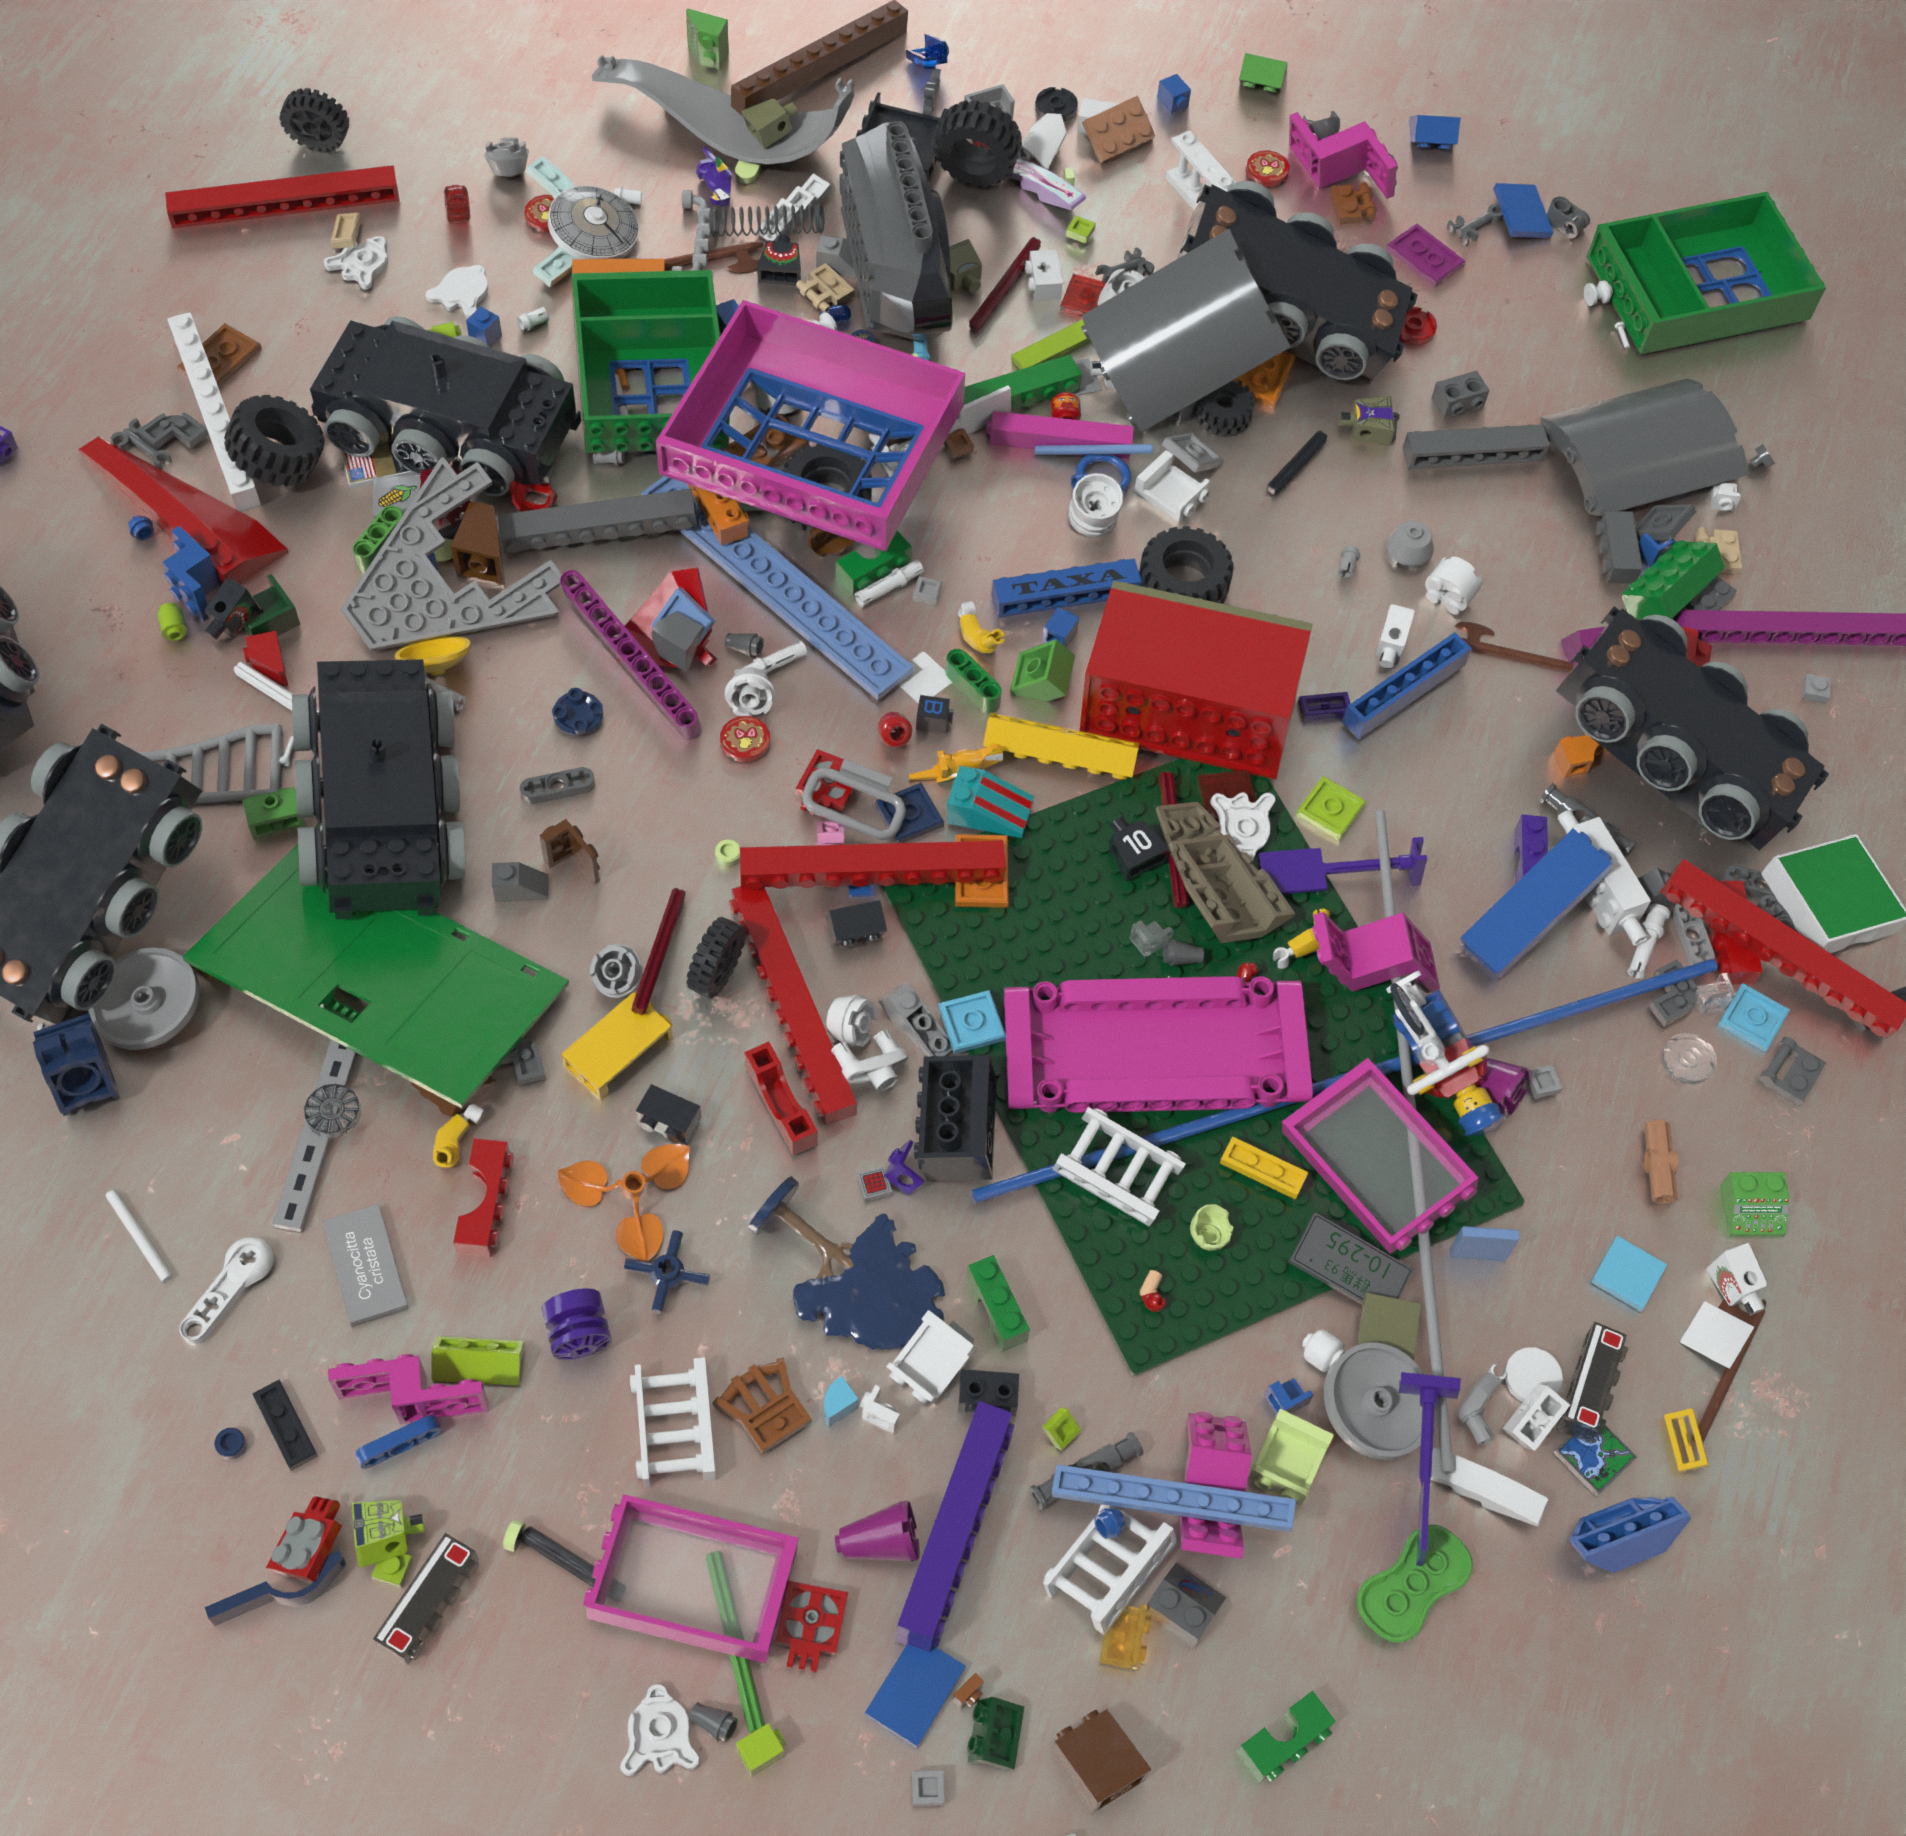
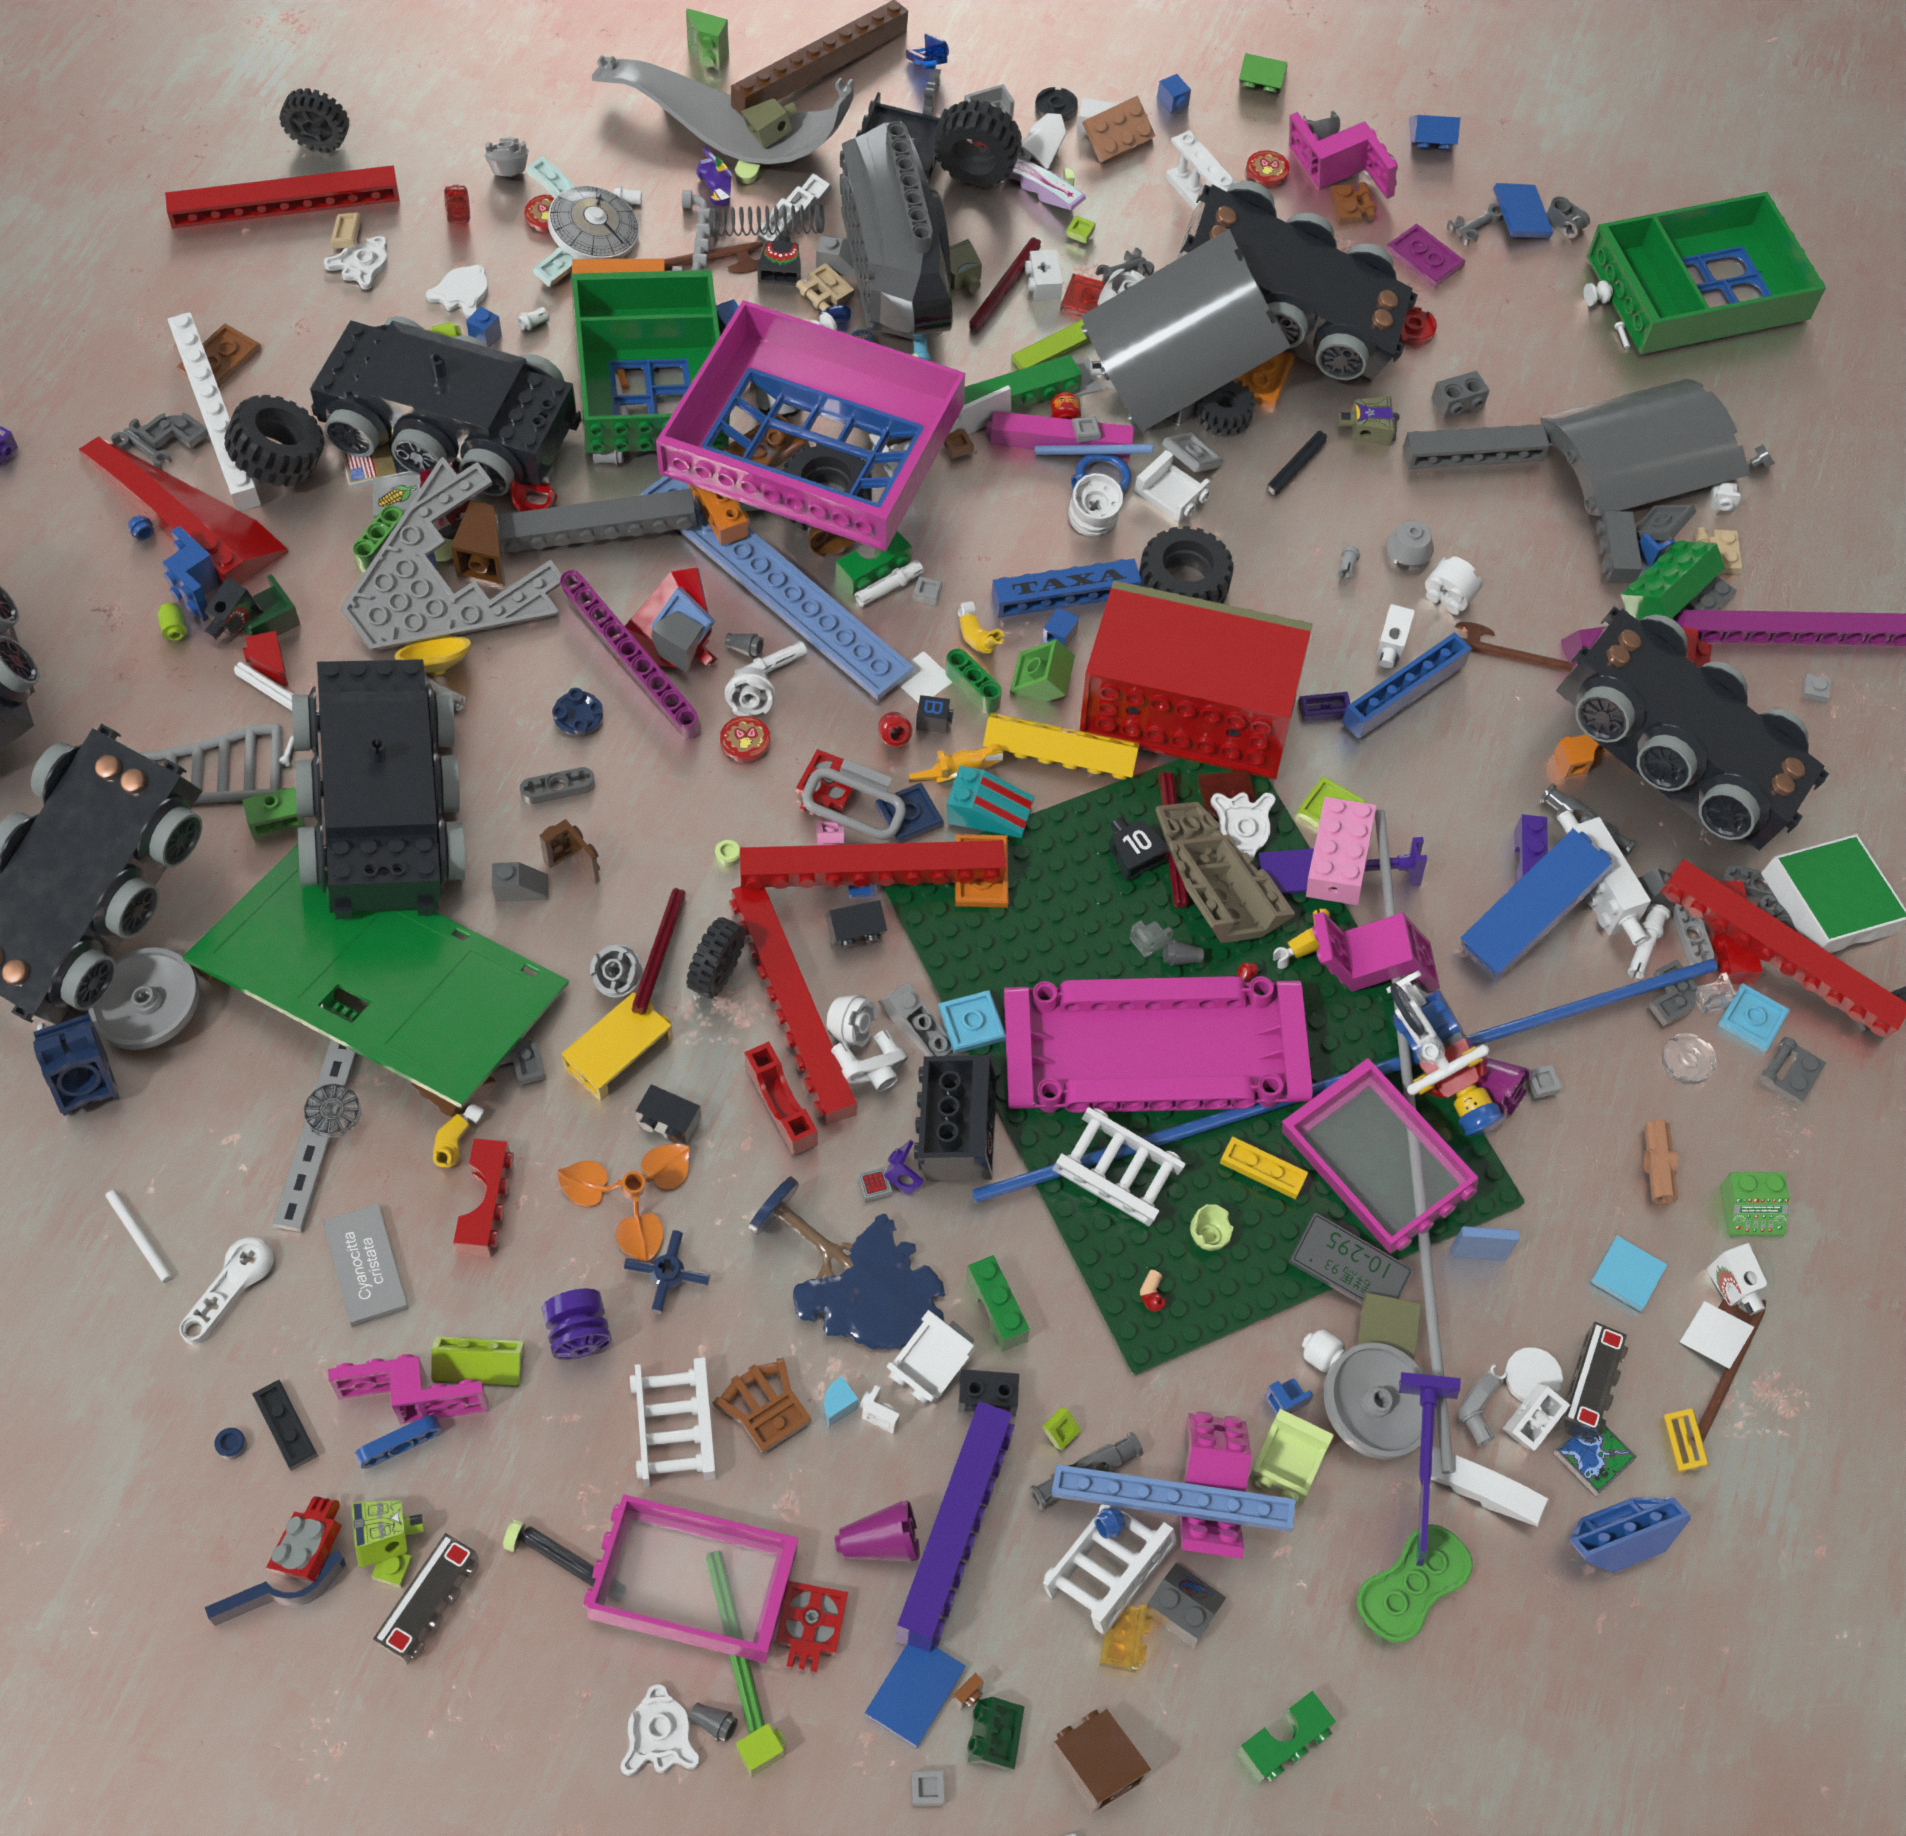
none -> light grey tile [1072,416,1101,442]
none -> bright pink brick [1306,797,1376,905]

